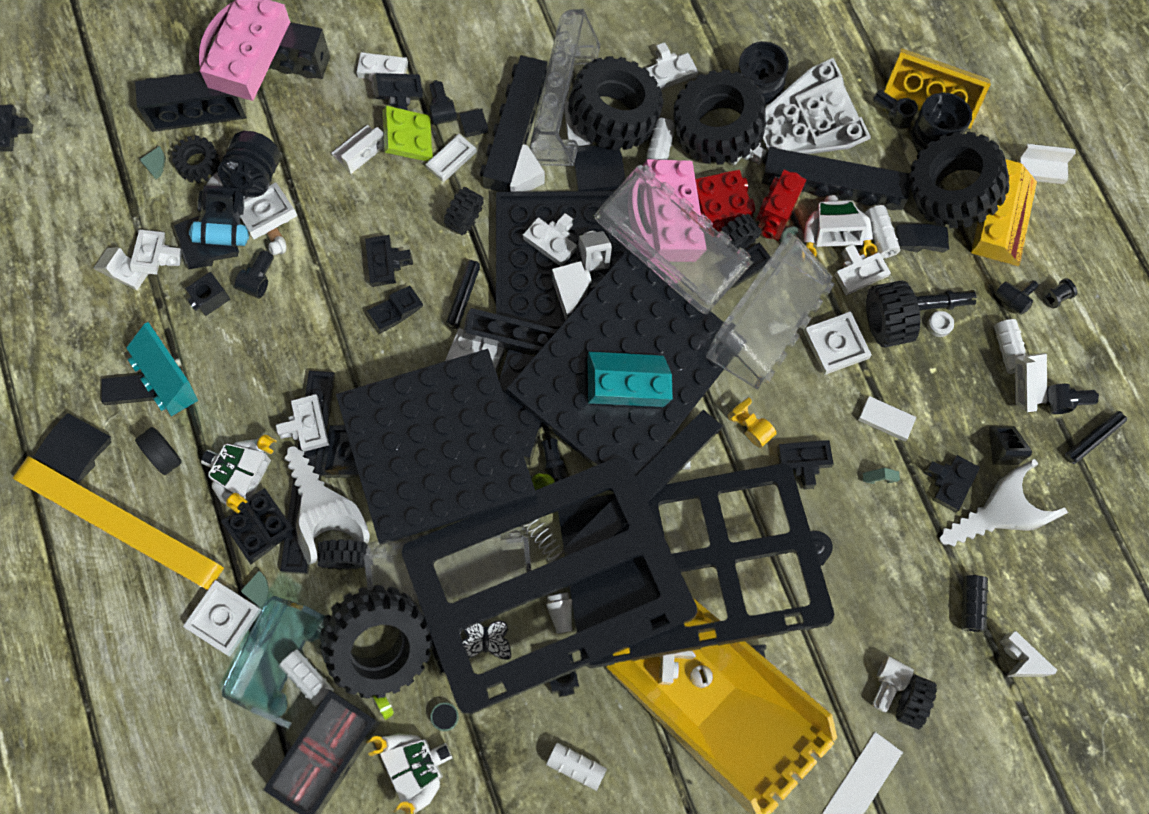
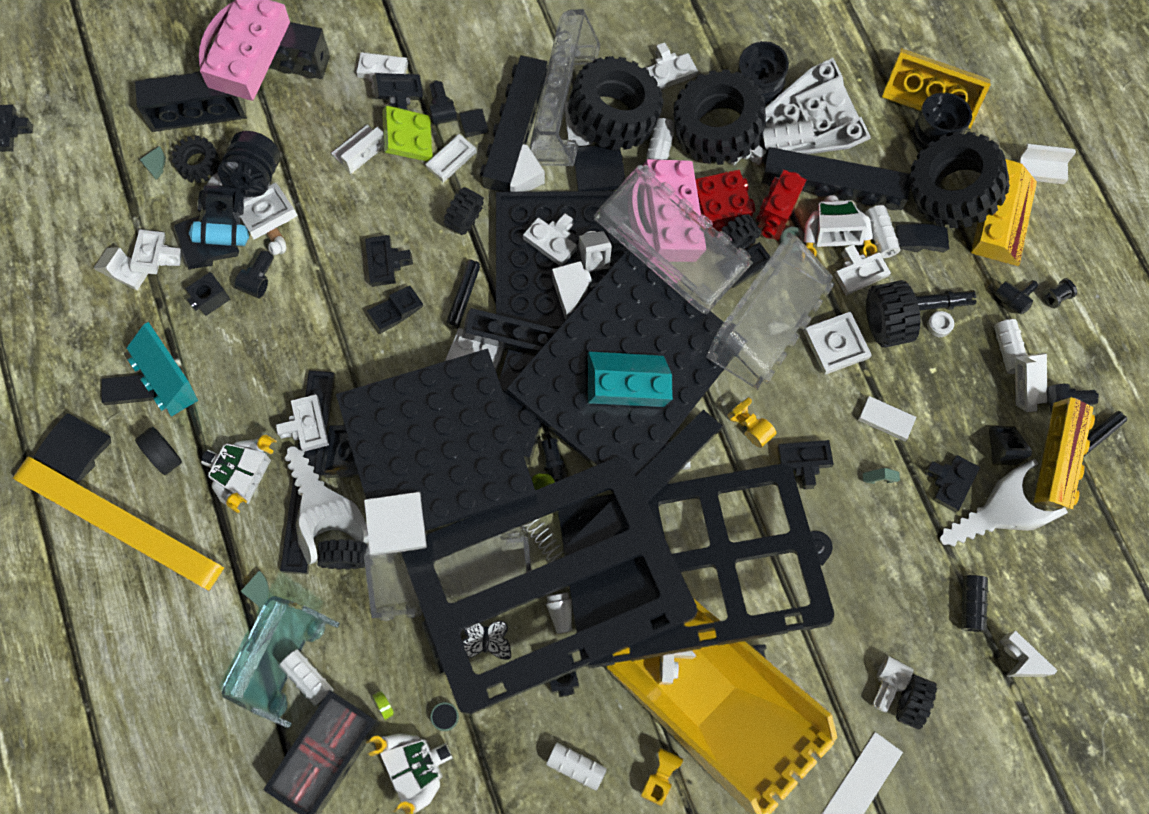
white plate [183,580,262,656] -> none
black slope [221,488,294,565] -> none
black tyre [319,585,432,699] -> none
white hinge [690,665,713,688] -> none
black axle [873,90,918,129] -> none
none -> white tile [364,492,427,556]
none -> yellow leg [640,747,684,806]
none -> white axle [763,120,815,150]
none -> yellow slope [1033,397,1095,510]

